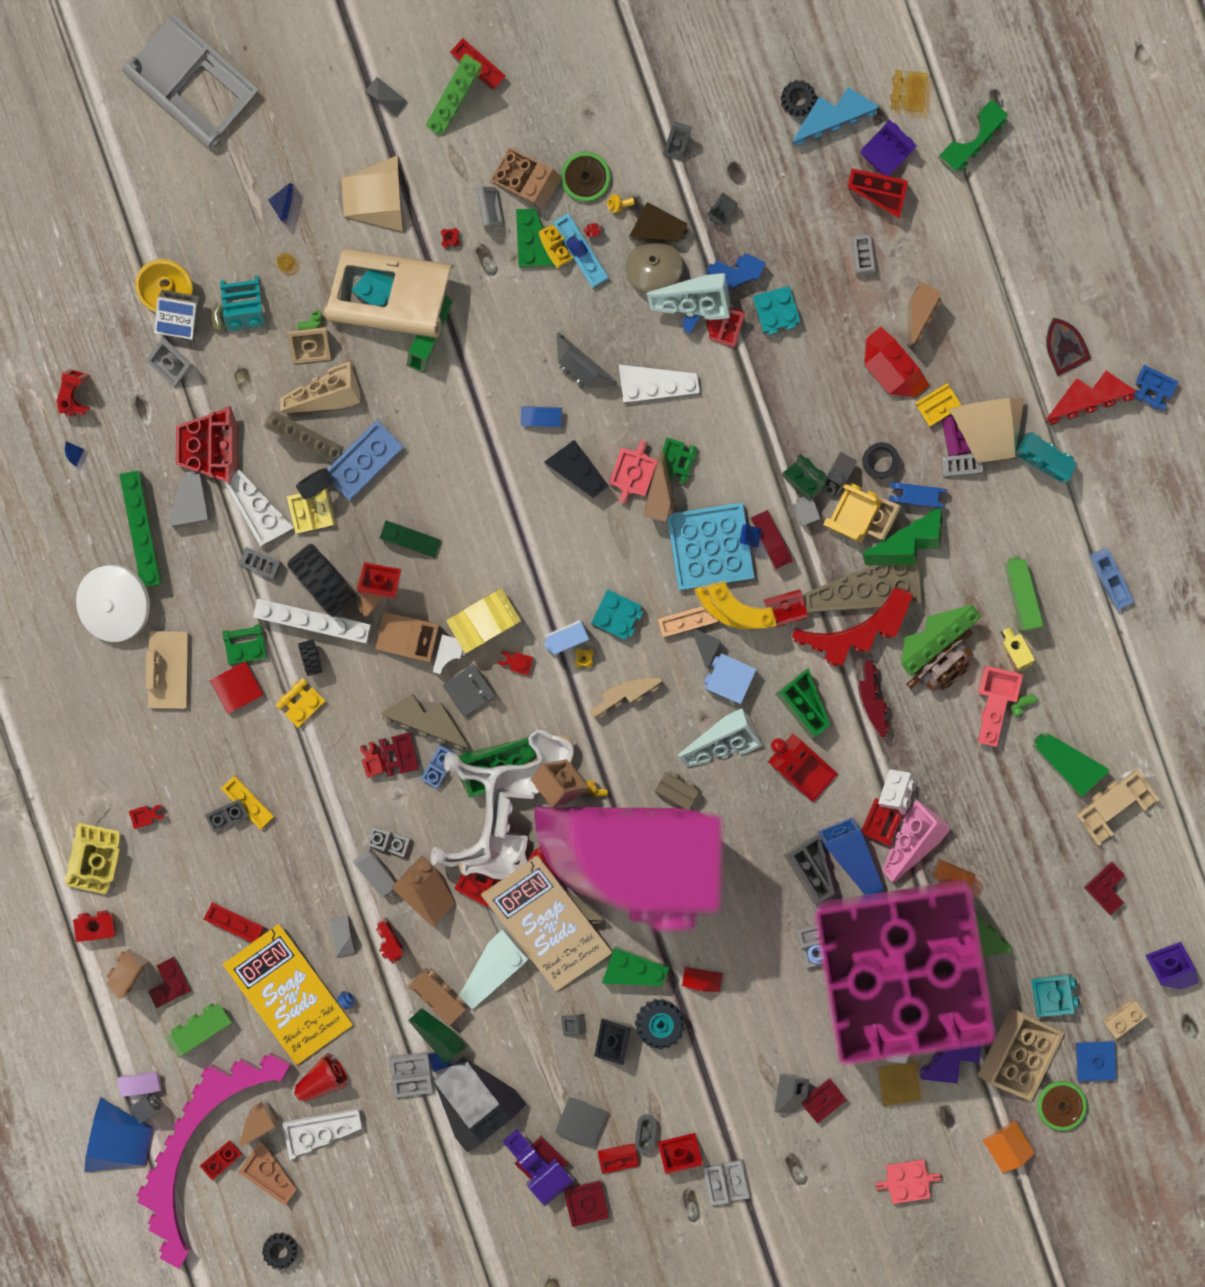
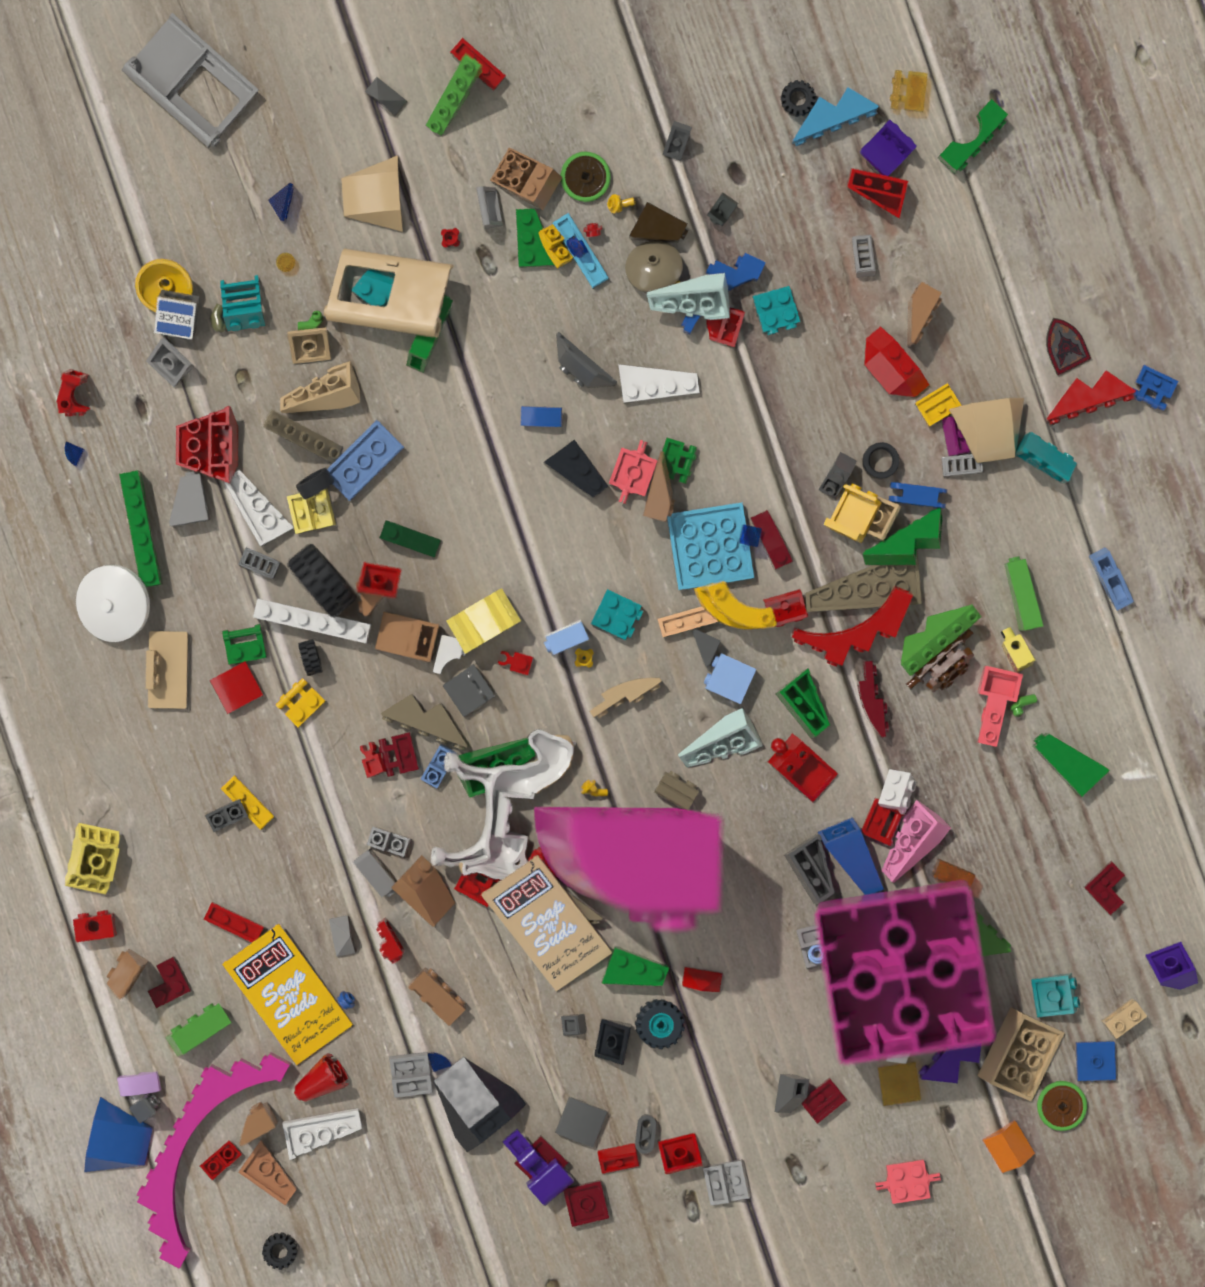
red plate [129,804,165,829] -> none
dark green slope [408,1008,467,1064] -> none
light aqua wedge [459,929,528,1009] -> none
medium nougat slope [530,759,589,808] -> none
dark green bracket [782,454,827,500] -> none
light grey brick [793,496,820,526] -> none
tan bracket [1076,769,1160,846] -> none

